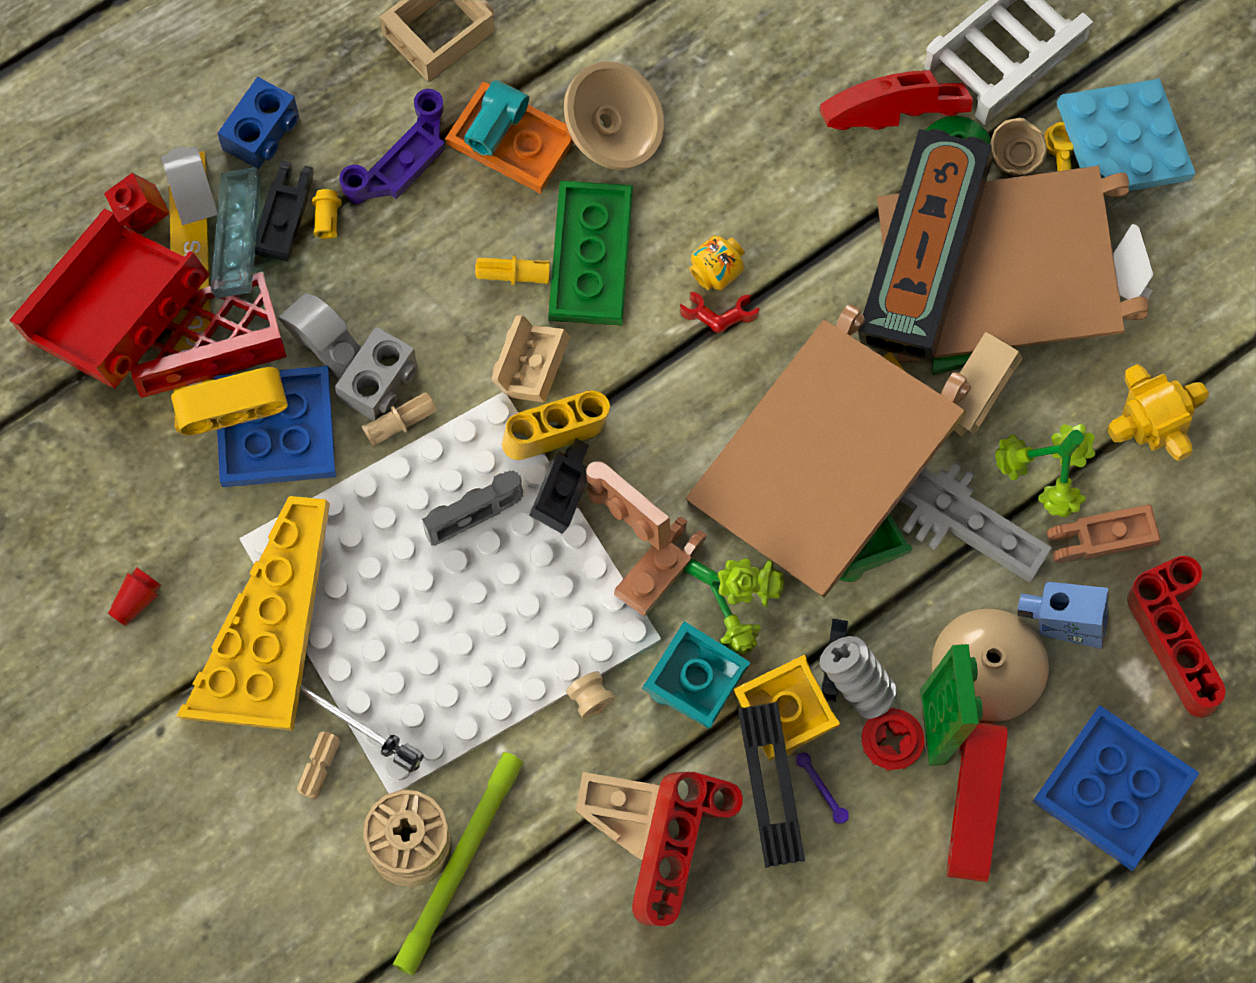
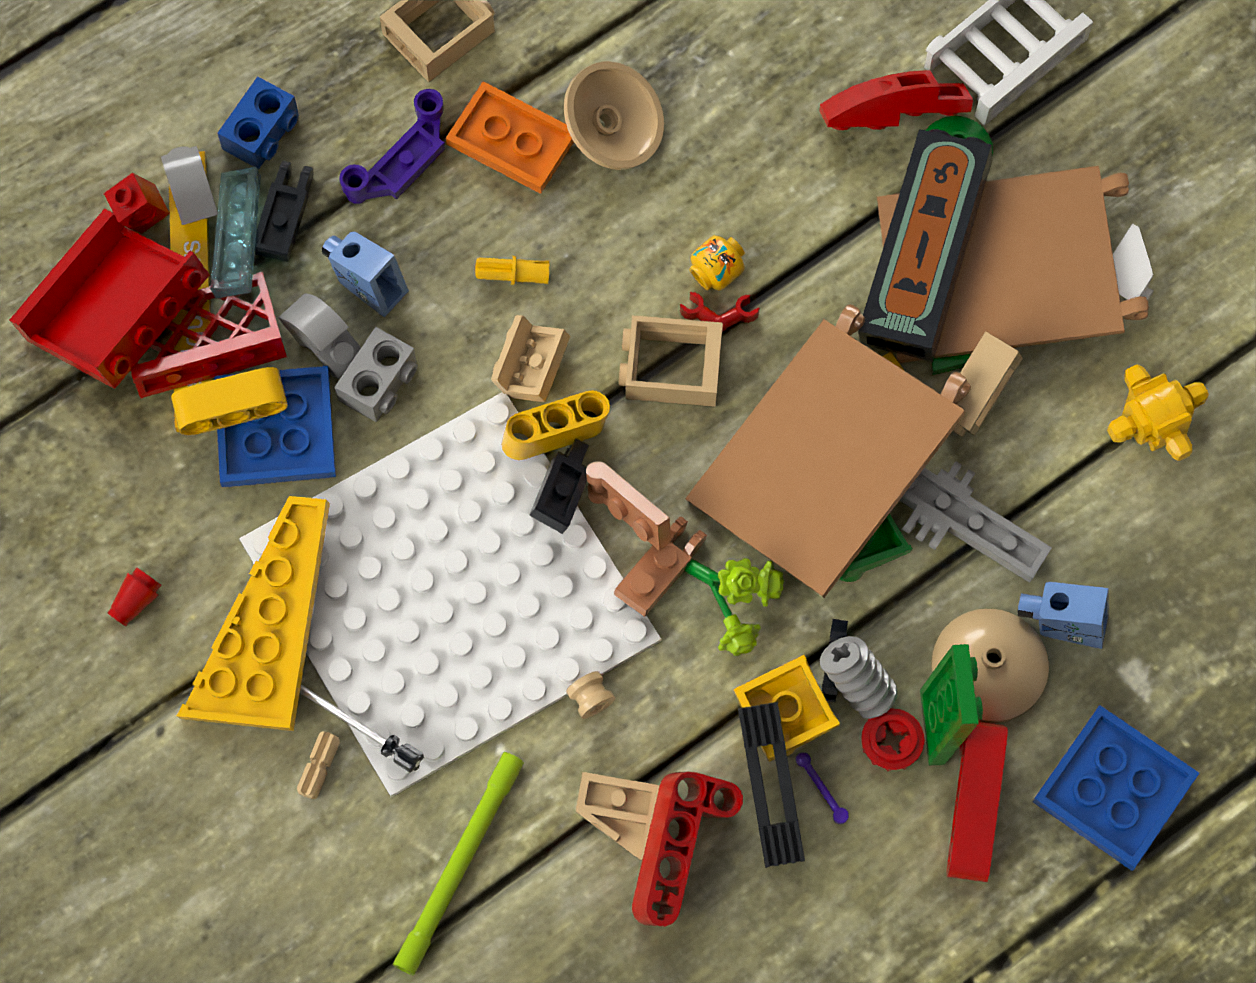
yellow pin [312,189,342,239] -> none
tan axle [361,393,437,448] -> none
tan wheel [363,790,452,887] -> none
dark grey hinge [422,470,524,546] -> none
teal piece [464,80,530,156] -> none
green tile [548,180,633,326] -> none
teal slope [642,621,751,729] -> none
tan hair [990,118,1047,177] -> none
lime plant [995,424,1095,518] -> none
yellow plate [1044,122,1074,171] -> none
nougat hinge [1046,504,1161,563] -> none
medium azure plate [1056,79,1196,191] -> none
red beam [1127,555,1226,718] -> none
none -> medium blue torso [322,232,409,317]
none -> tan window [619,315,723,407]

